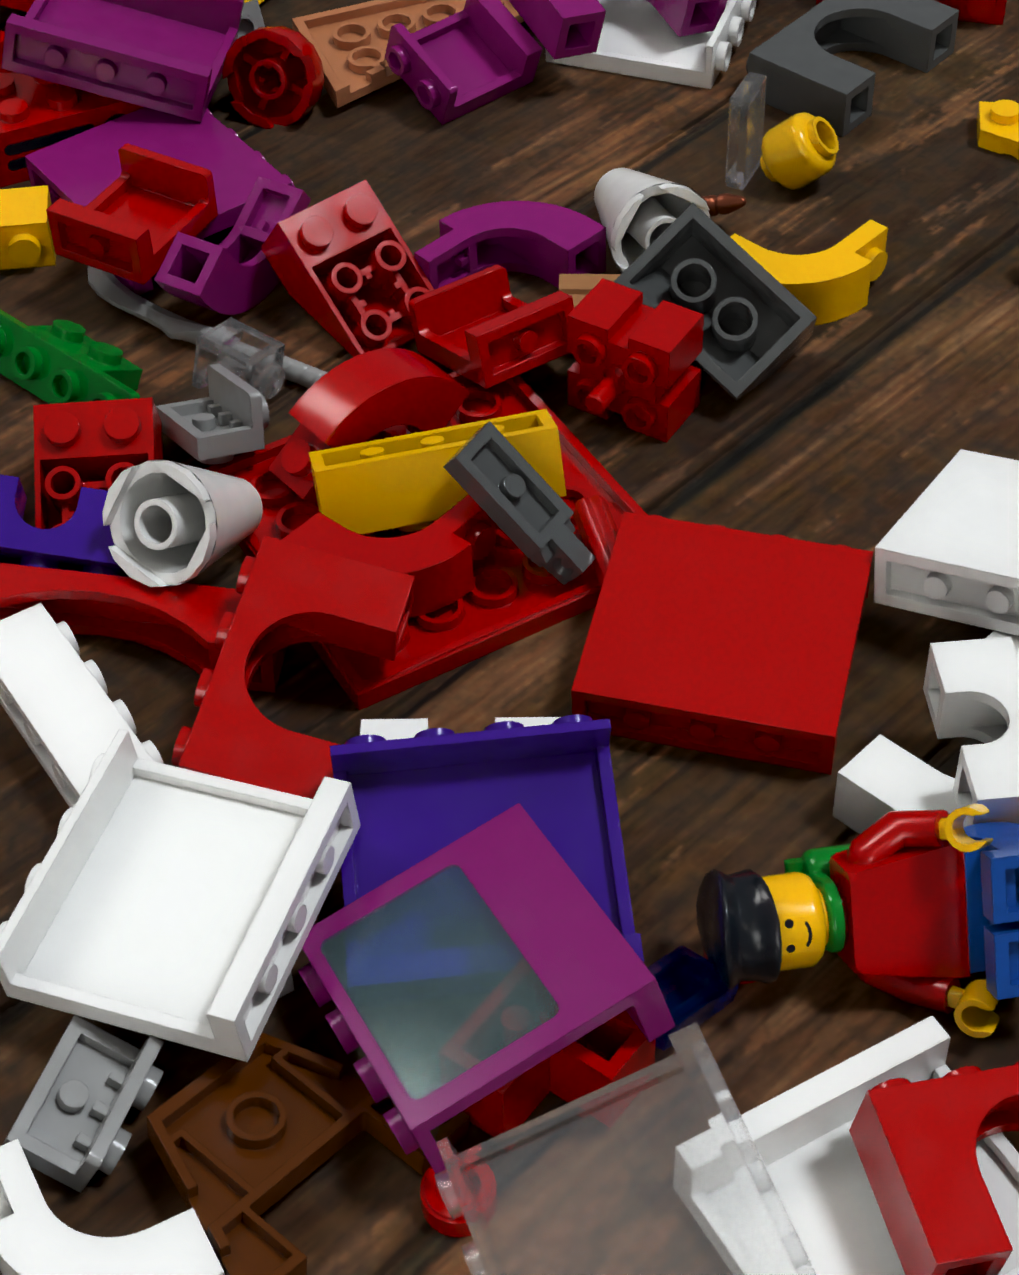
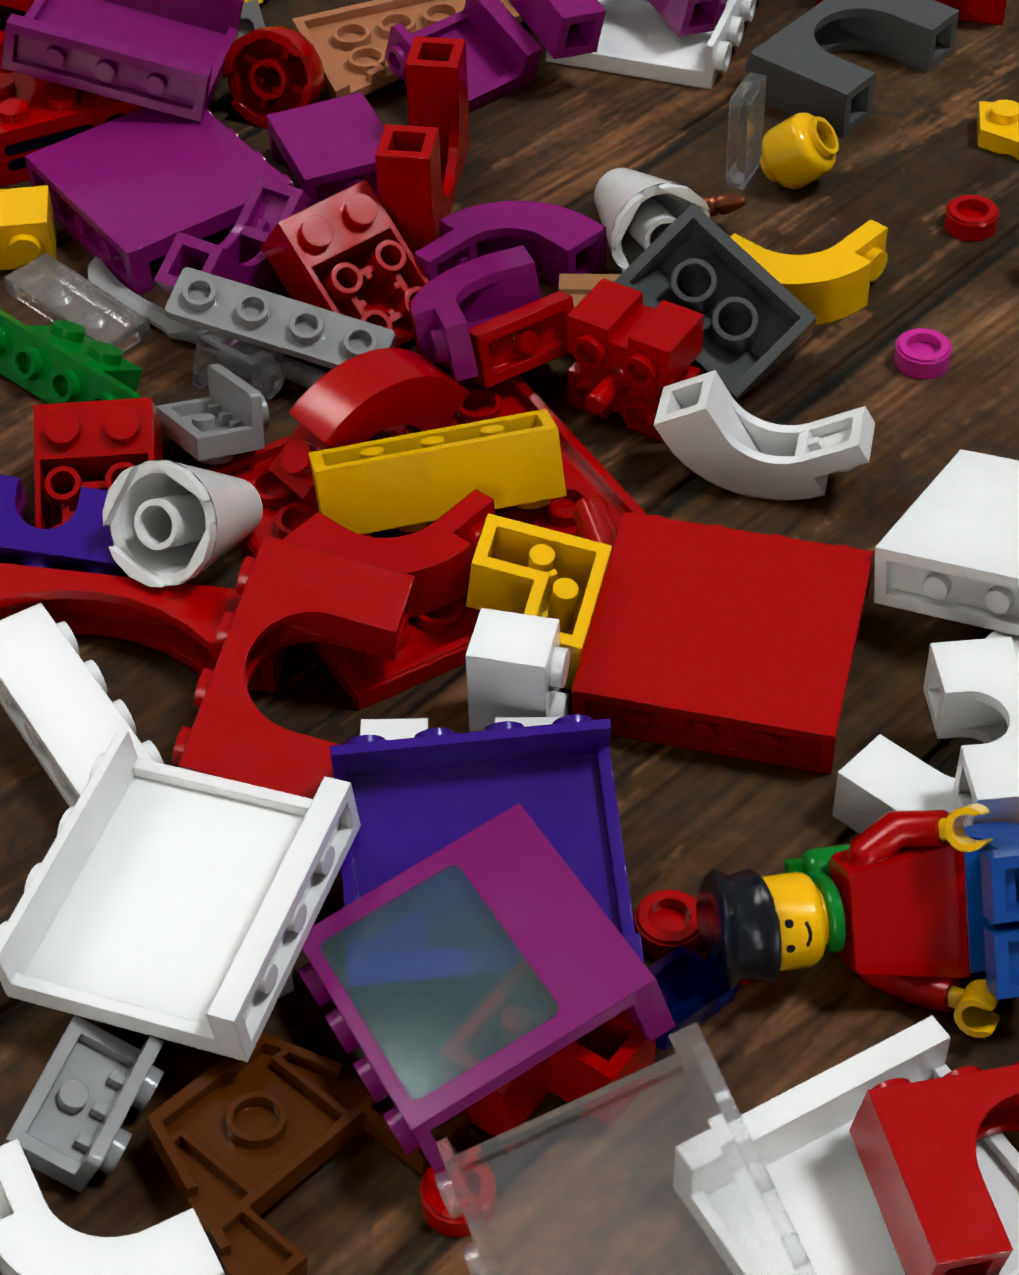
red panel [46,143,218,285] -> none
dark grey hinge [443,421,595,585] -> none
none -> clear tile [4,253,151,352]
none -> light grey bracket [165,267,395,369]
none -> magenta panel [266,92,384,208]
none -> red arch [375,36,470,256]
none -> magenta arch [411,245,541,382]
none -> white brick [465,608,570,732]
none -> yellow brick [466,513,612,690]
none -> red tile [634,889,702,961]
none -> white arch [654,370,875,500]
none -> dark pink tile [894,328,952,379]
none -> red tile [944,195,999,241]

